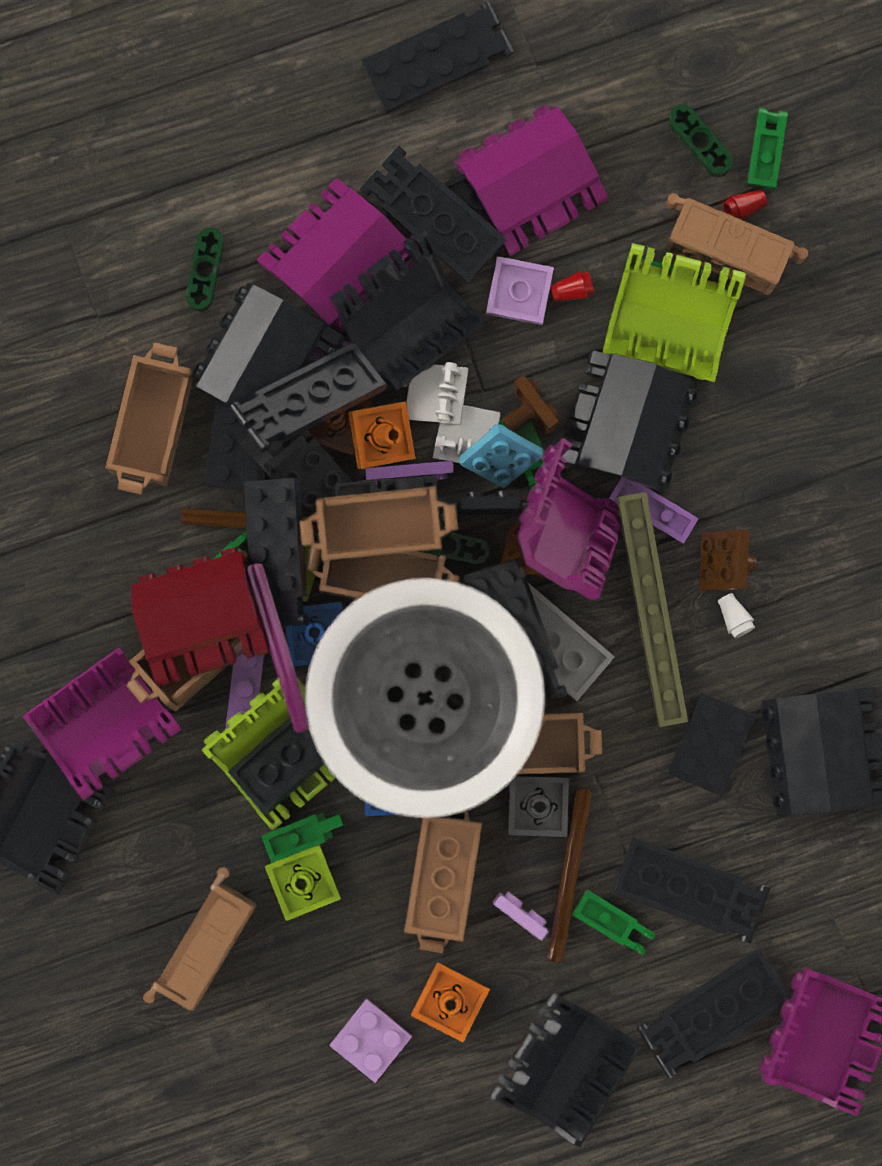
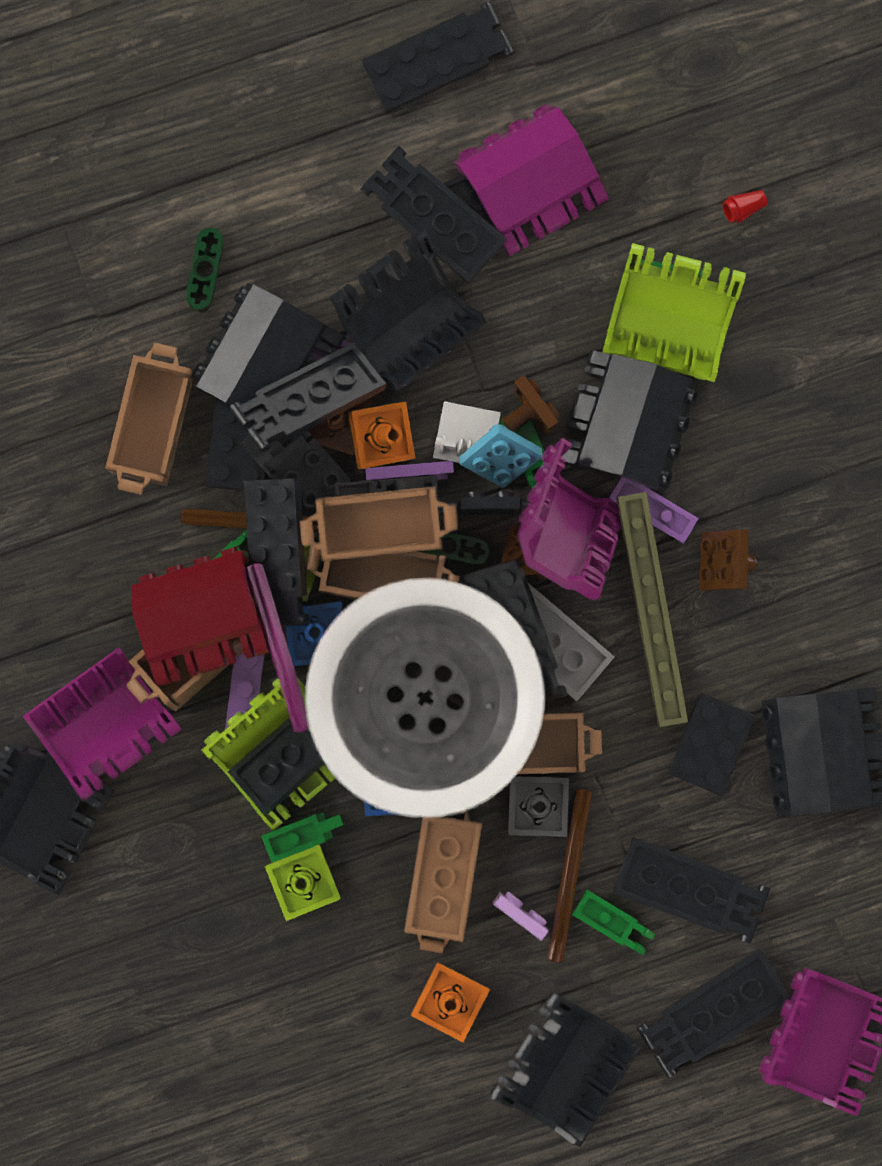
medium nougat container [143,867,257,1011] -> none
magenta hinge [257,178,410,334] -> none
lavender plate [329,998,412,1083] -> none
white hinge [406,362,469,425] -> none
lavender plate [486,256,554,325] -> none
red cone [550,271,595,302] -> none
medium nougat container [665,193,808,295] -> none
dark green beam [669,104,732,177] -> none
white cone [718,593,755,639] -> none
green plate [746,107,788,190] -> none

